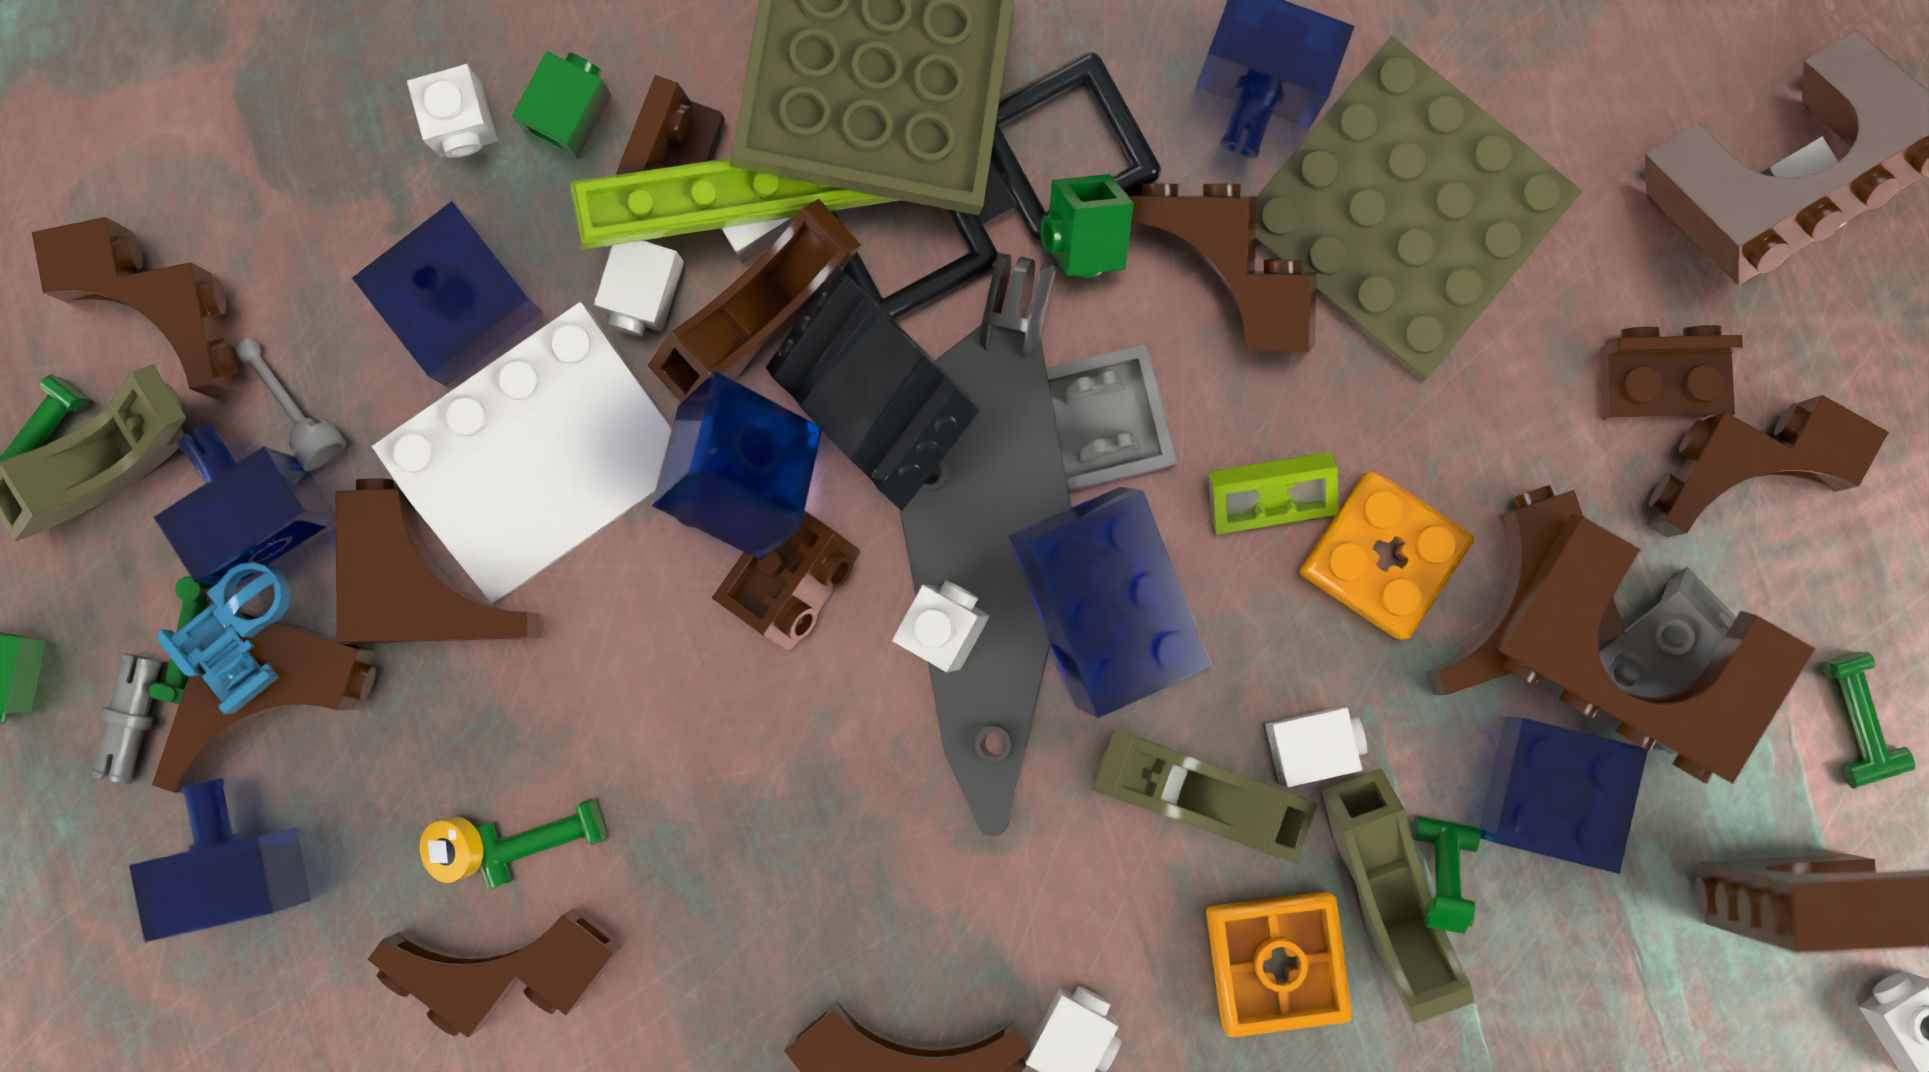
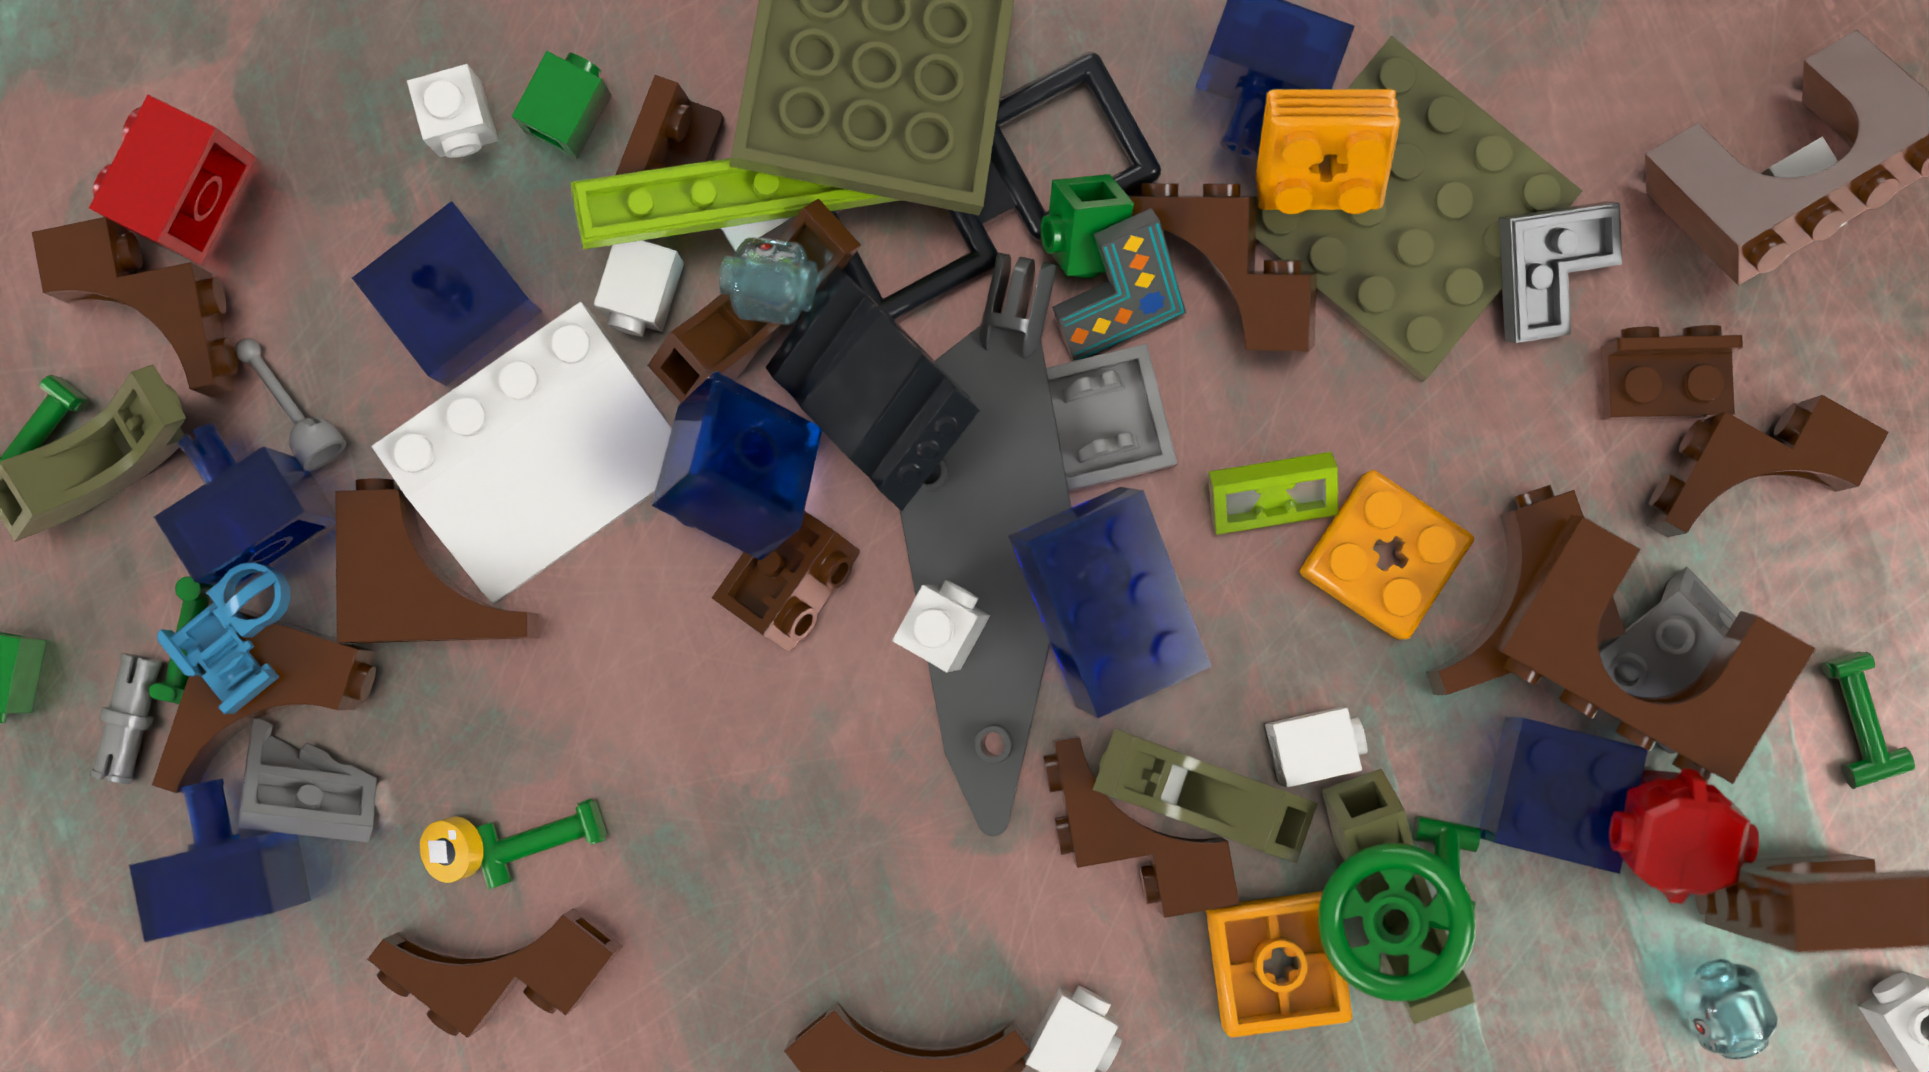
none -> red brick [89,94,256,266]
none -> light grey wing [237,718,377,843]
none -> clear light blue head [719,237,817,325]
none -> reddish brown arch [1043,736,1240,918]
none -> dark grey tile [1052,208,1186,361]
none -> light orange brick [1255,89,1401,214]
none -> green plate [1318,843,1476,1002]
none -> tile [1499,201,1622,343]
none -> red piece [1609,768,1759,904]
none -> clear light blue head [1681,959,1779,1060]

